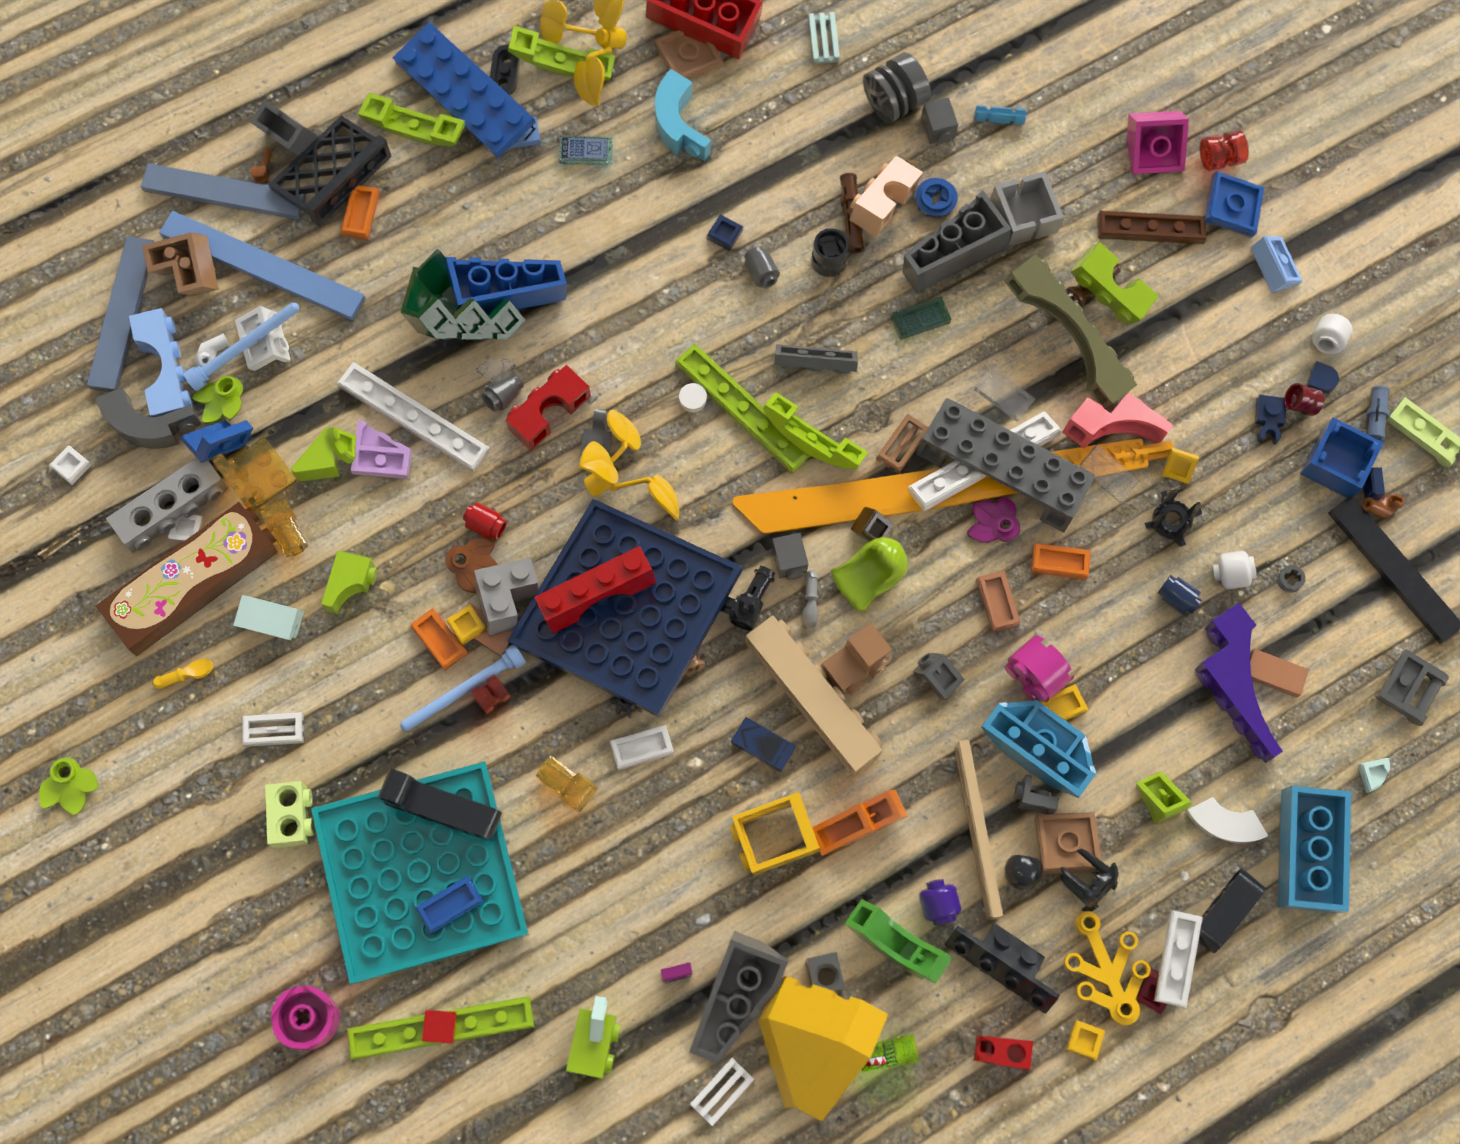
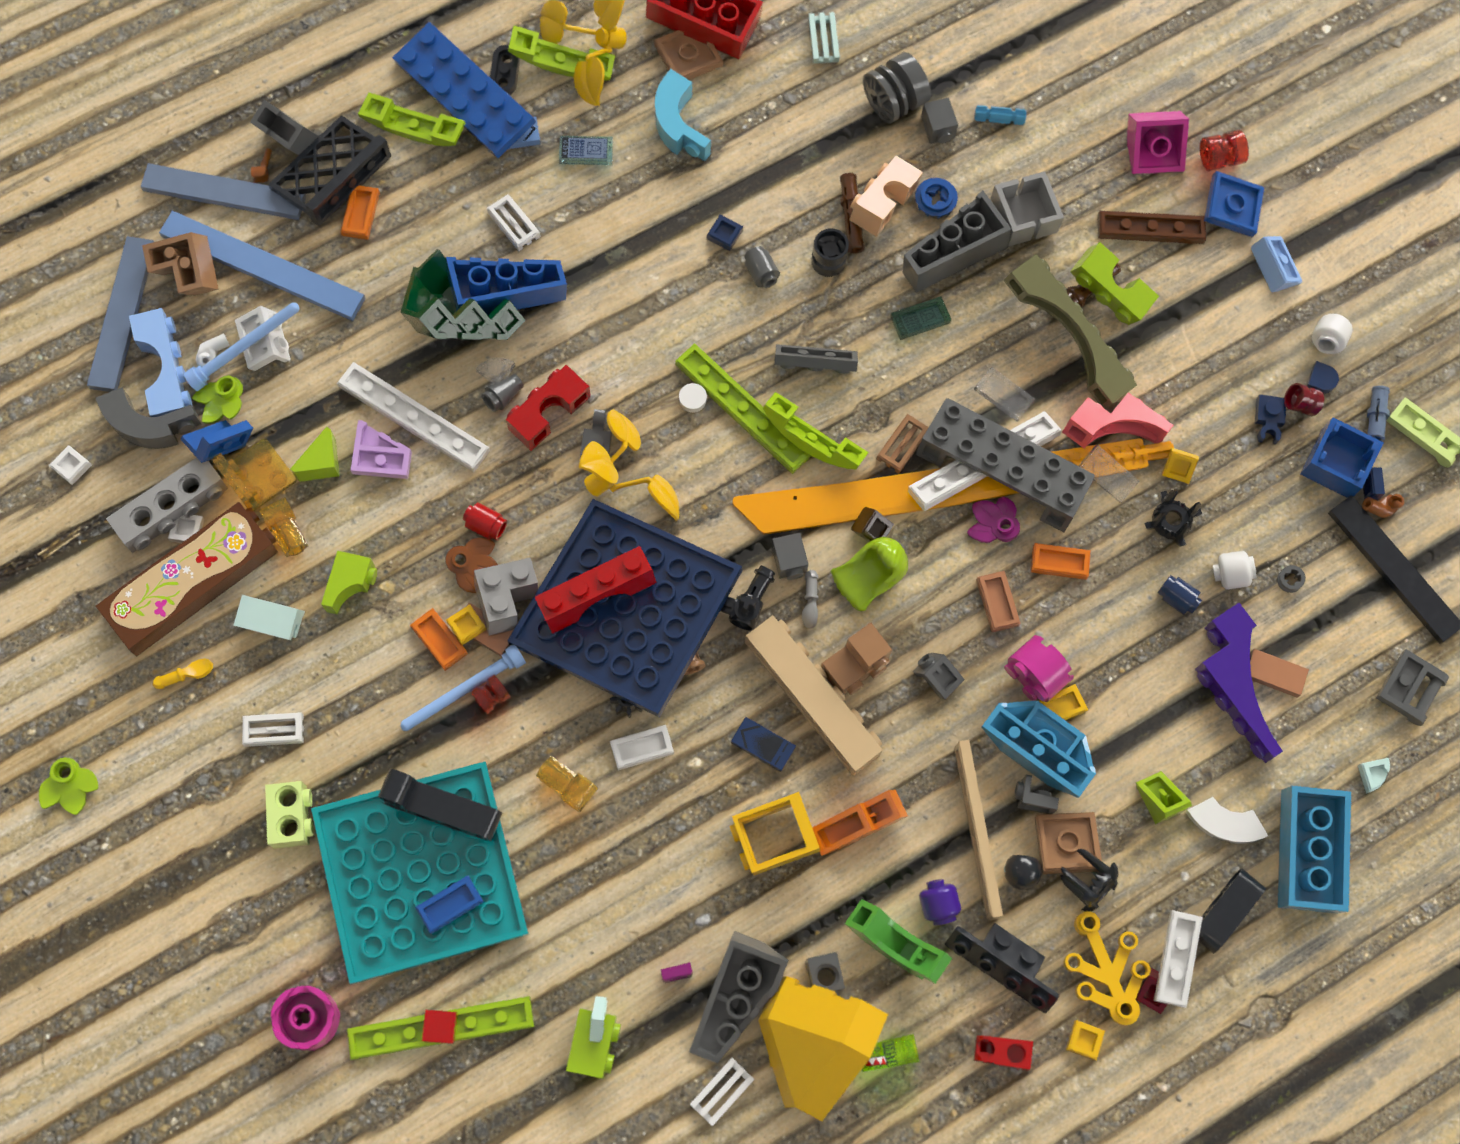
lime tile [327,427,356,464] -> none
none -> white tile [486,194,541,251]

